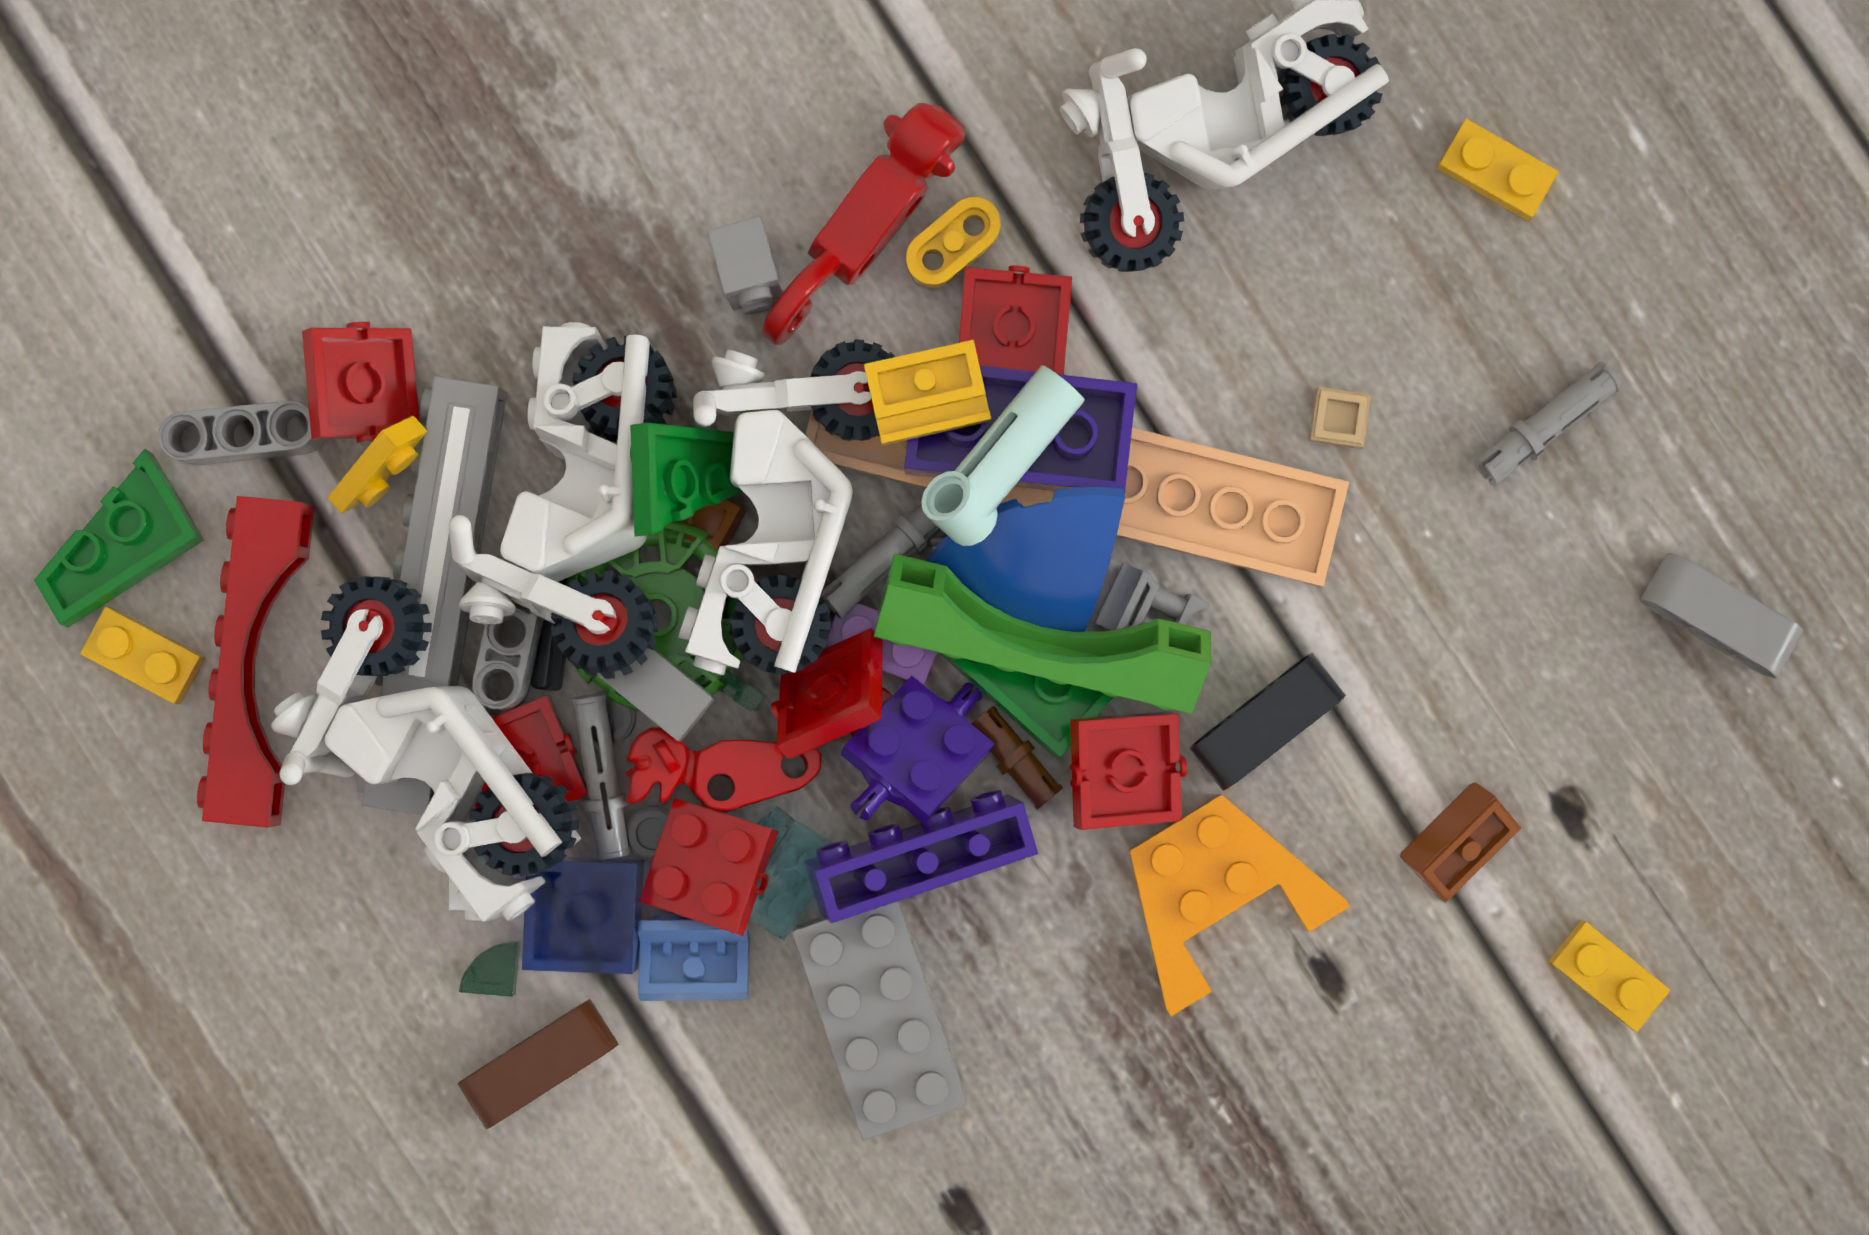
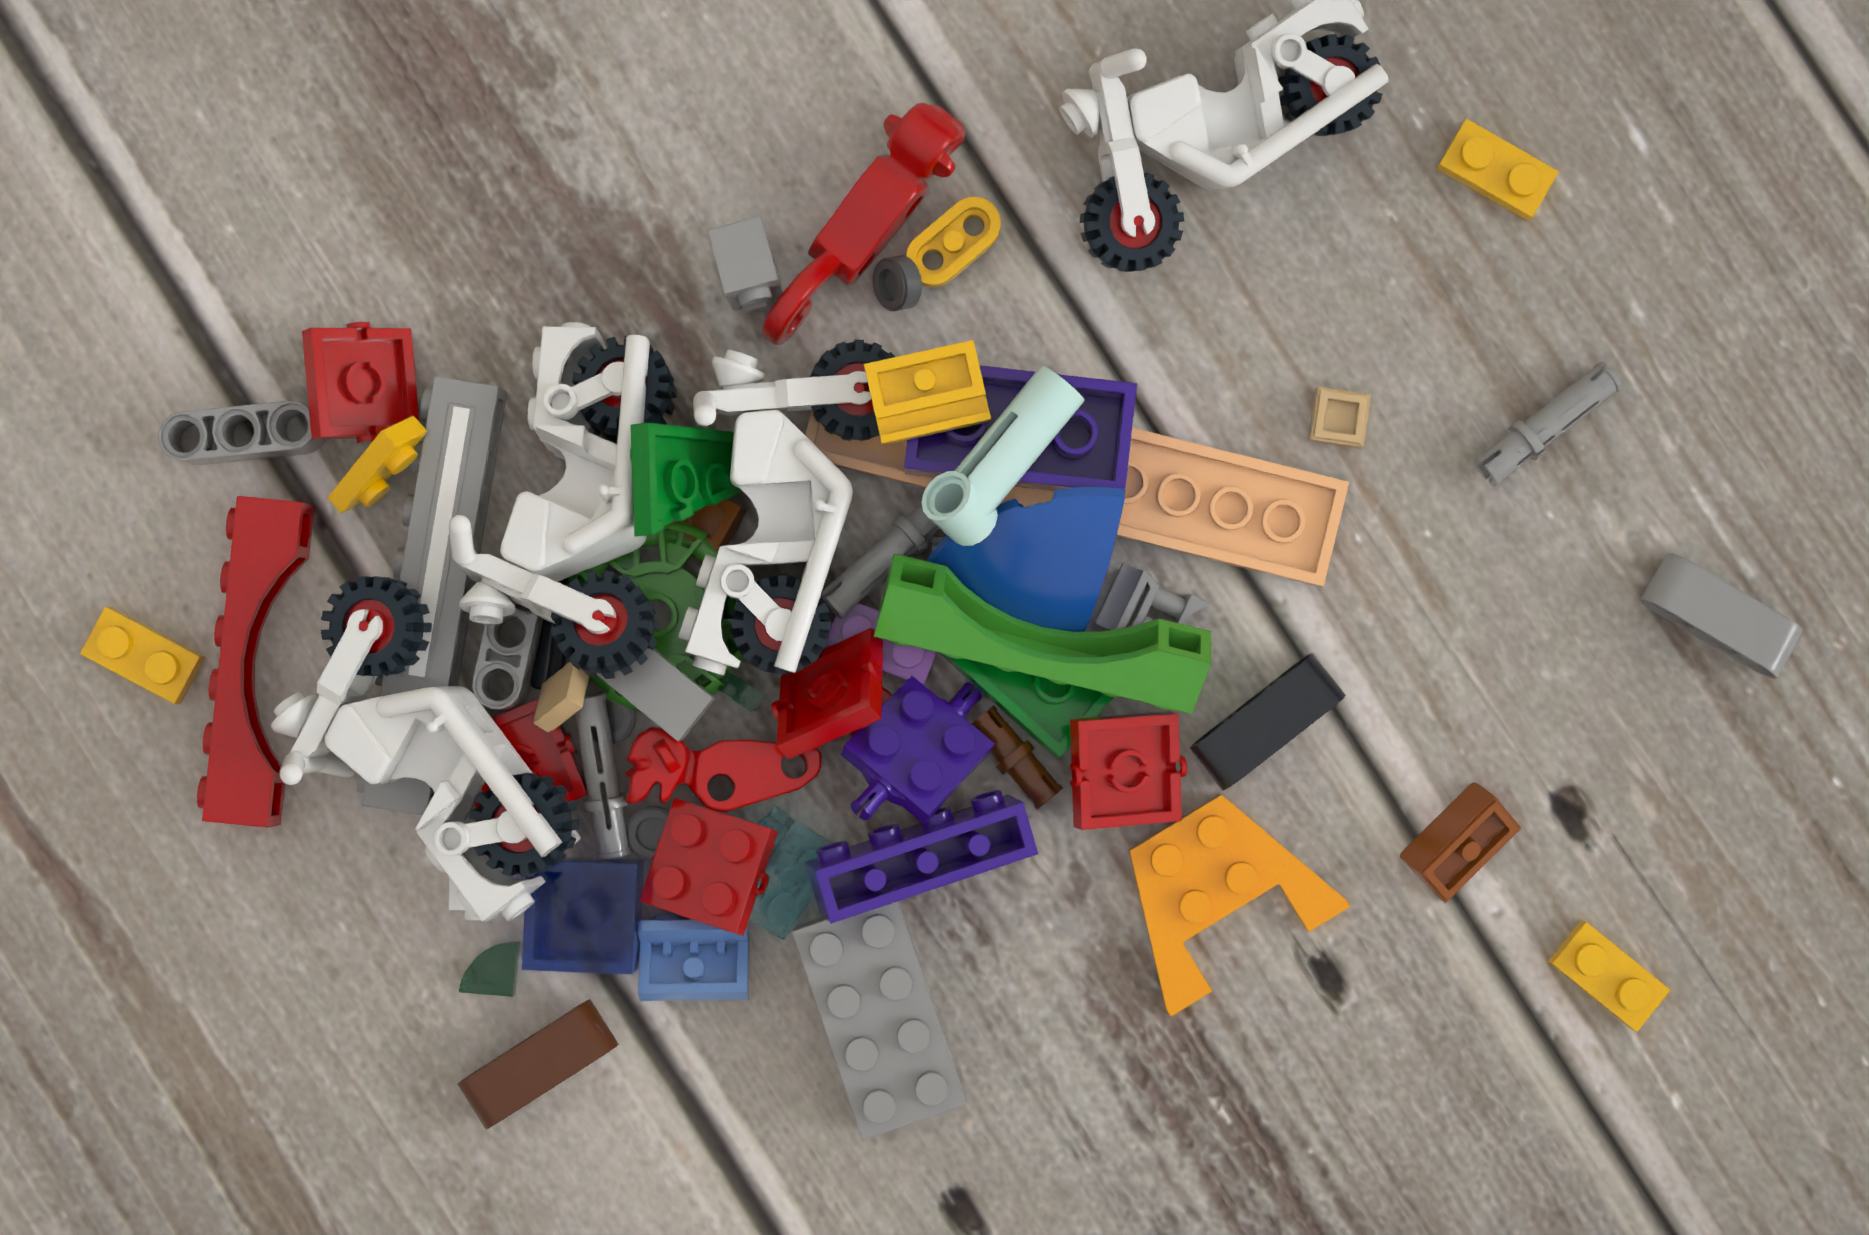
green wing [34,449,204,628] -> none
red plate [959,265,1072,375] -> none
none -> tan tile [533,662,589,733]
none -> dark grey tile [873,255,922,311]

